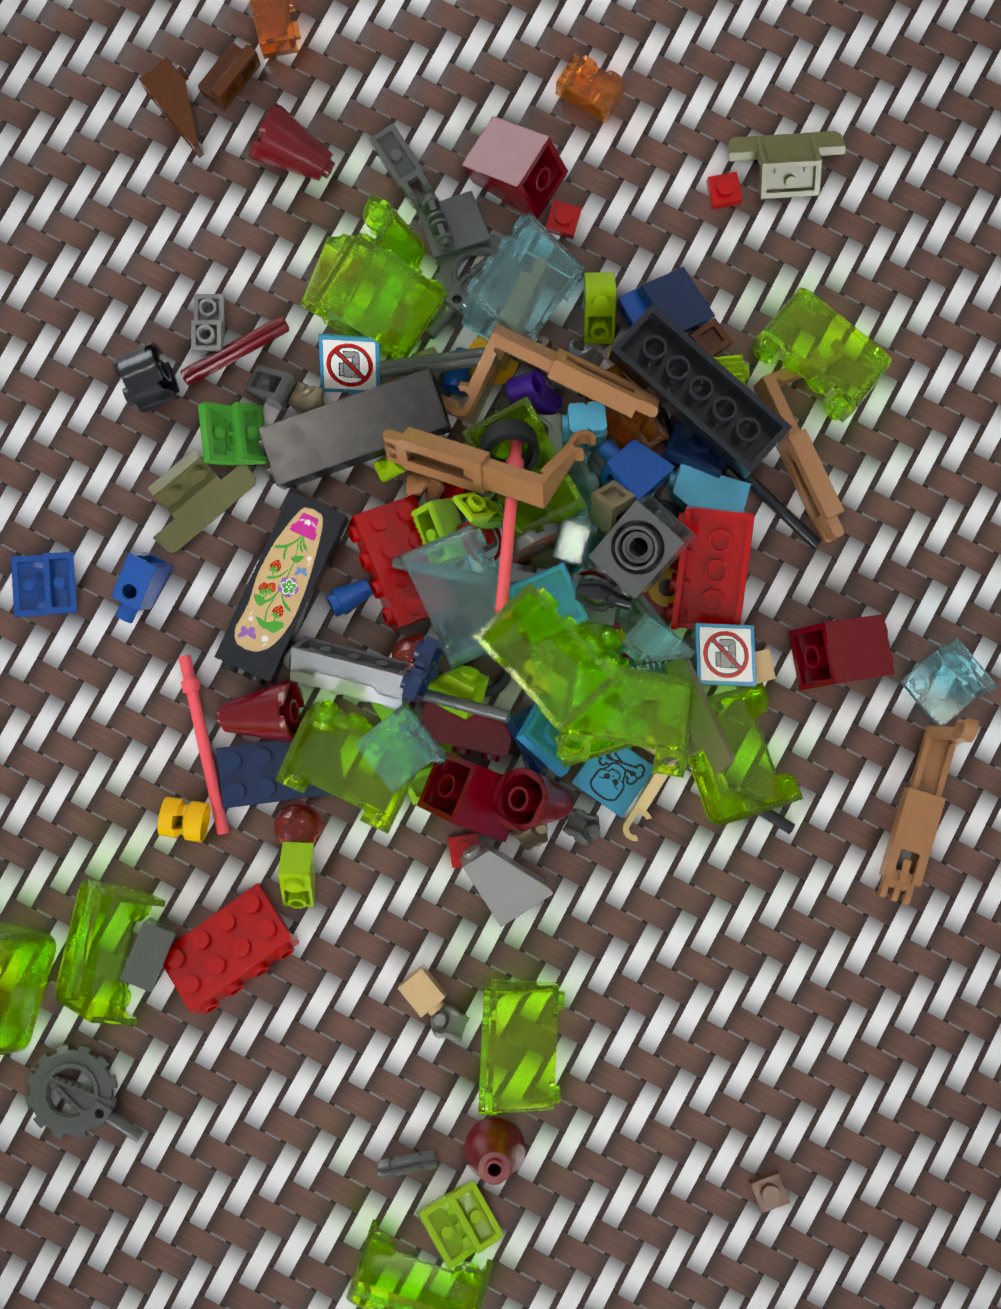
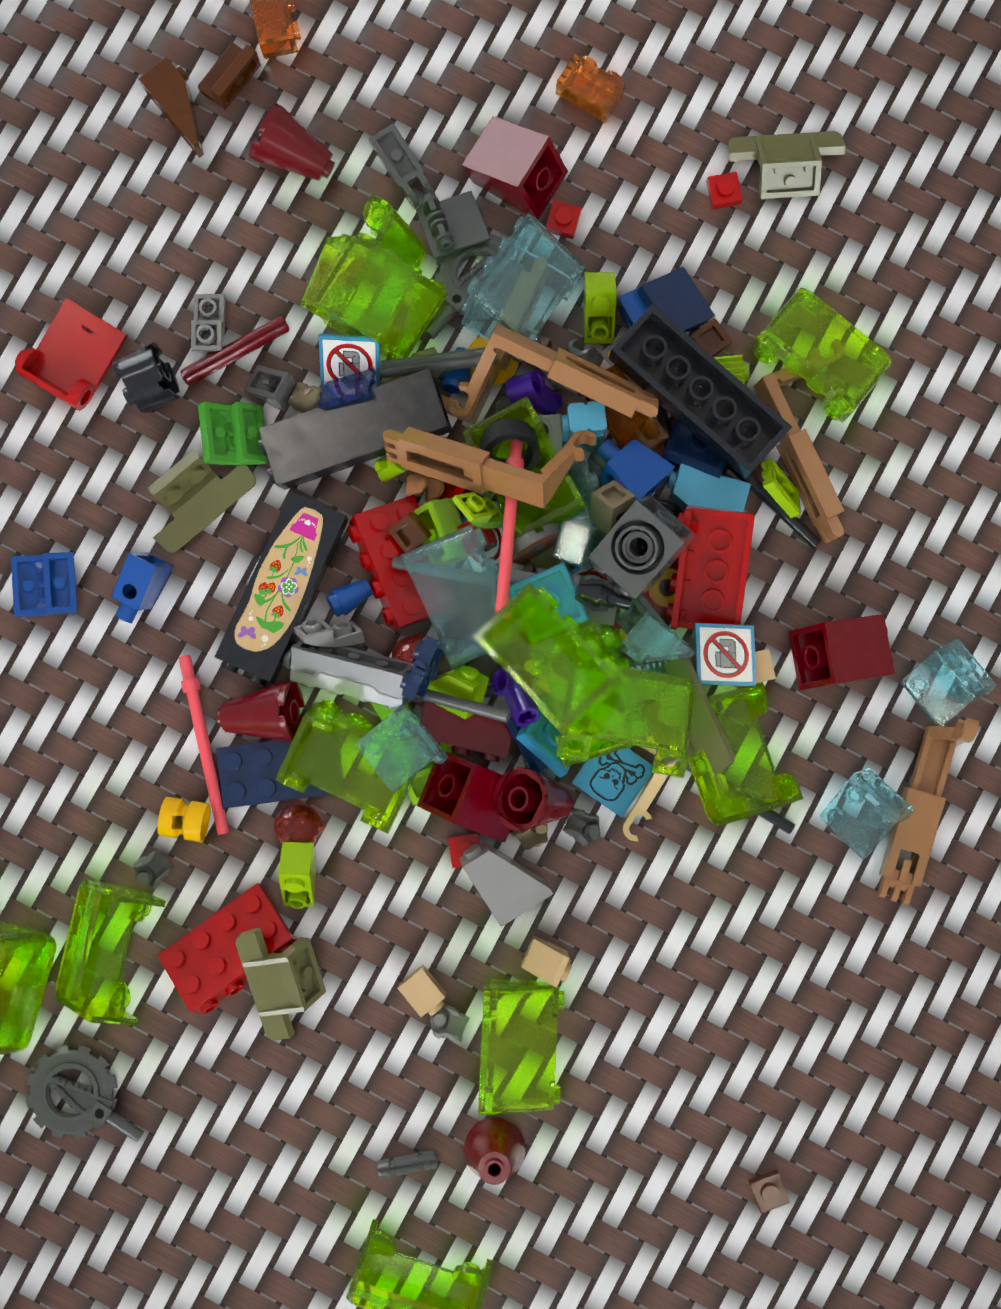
dark grey hinge [119,917,177,992] -> none
lime slope [417,1180,505,1270] -> none
none -> red door [15,298,128,411]
none -> dark grey arm [134,849,174,889]
none -> olive plate [235,927,326,1040]
none -> light grey slope [293,618,365,647]
none -> clear blue piece [318,368,376,409]
none -> reddish brown plate [389,511,432,555]
none -> dark purple piece [492,668,540,727]
none -> tan slope [521,935,572,988]
none -> lime tile [761,459,801,518]
none -> clear light blue bracket [820,768,915,858]

